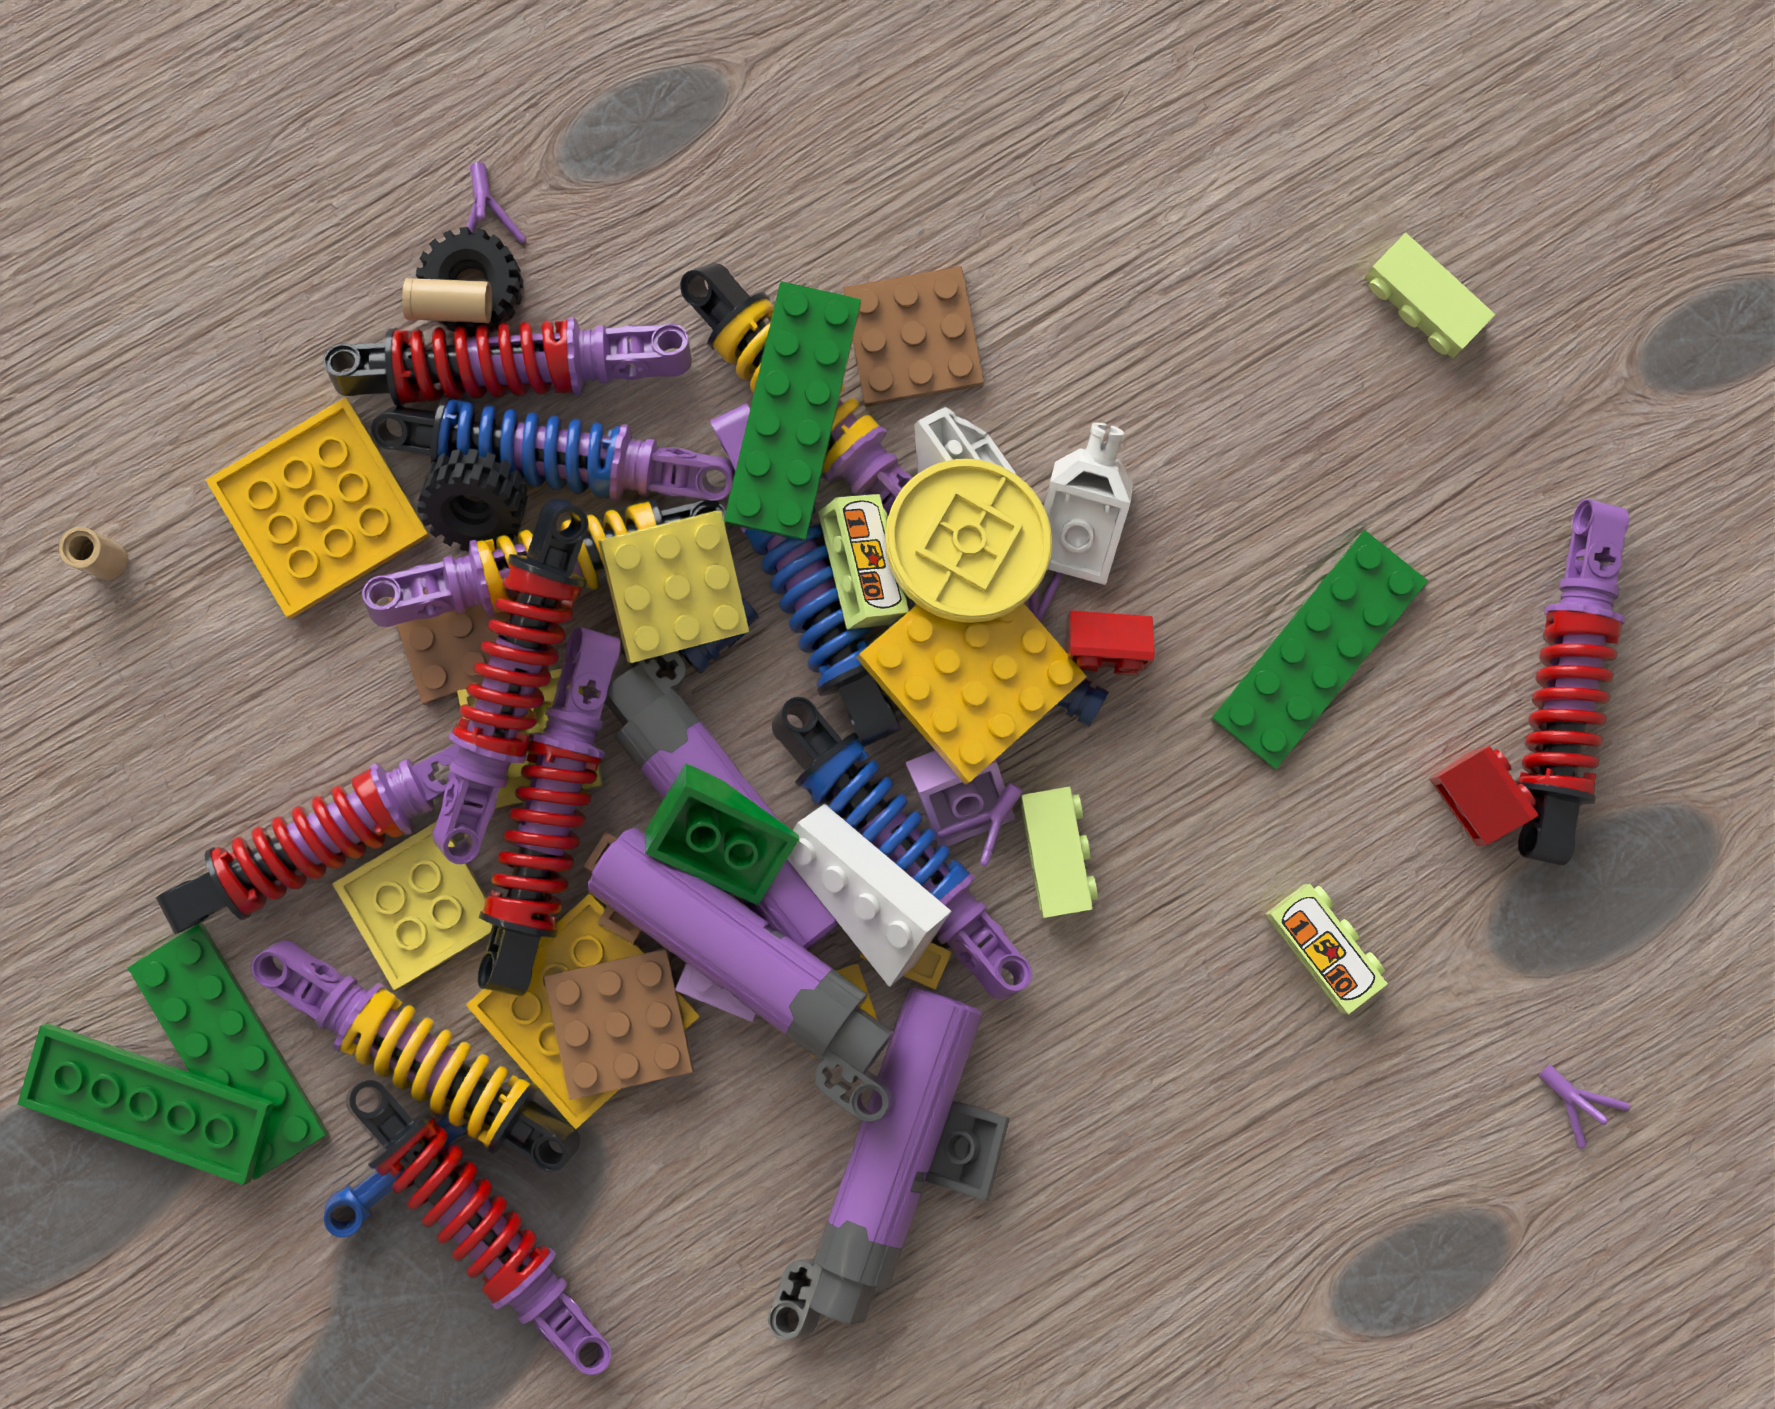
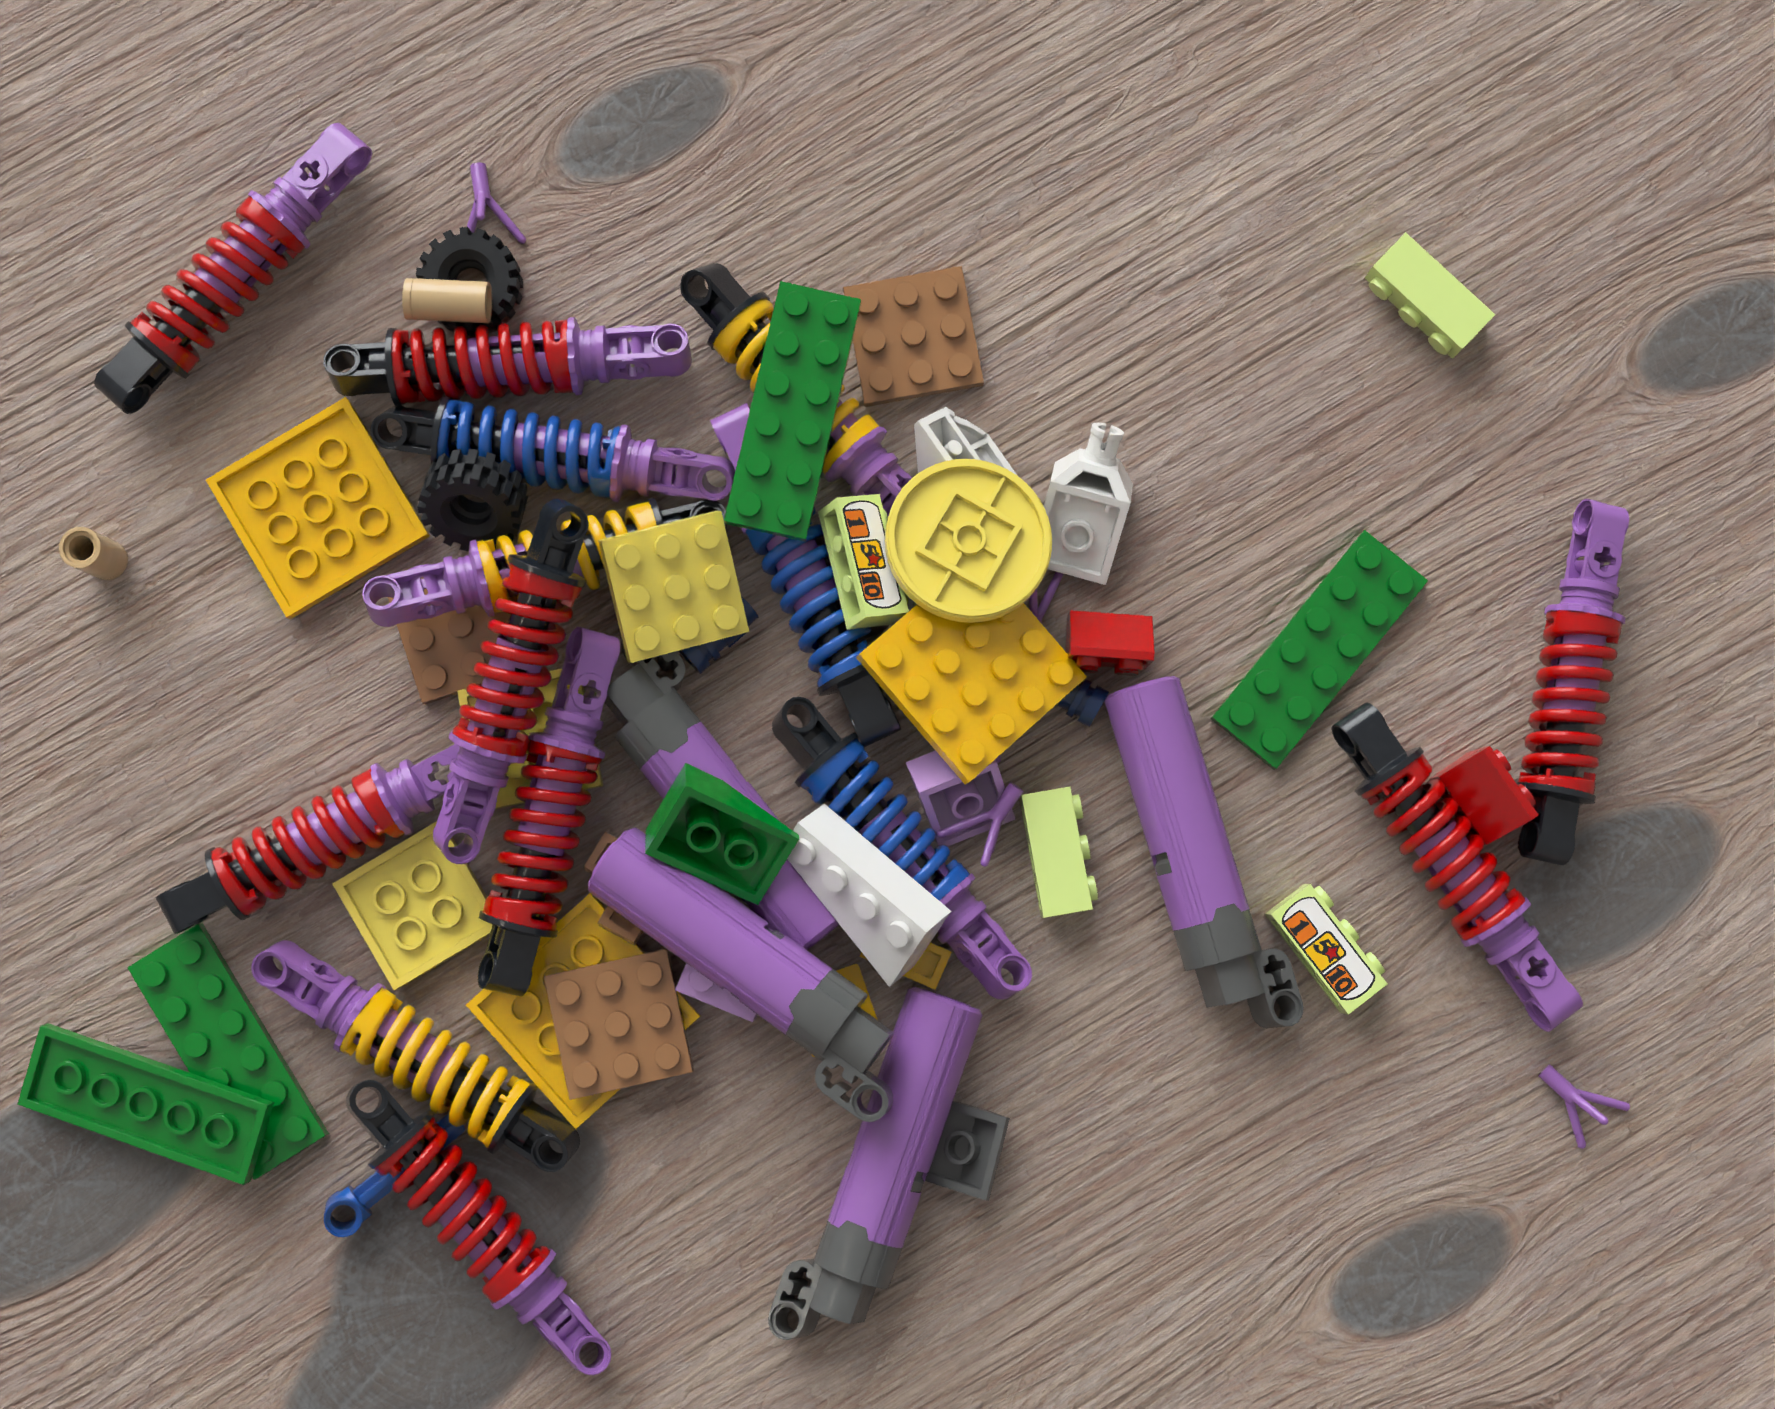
none -> piece [94,123,372,414]
none -> medium lavender piece [1104,676,1304,1029]
none -> piece [1331,703,1583,1032]

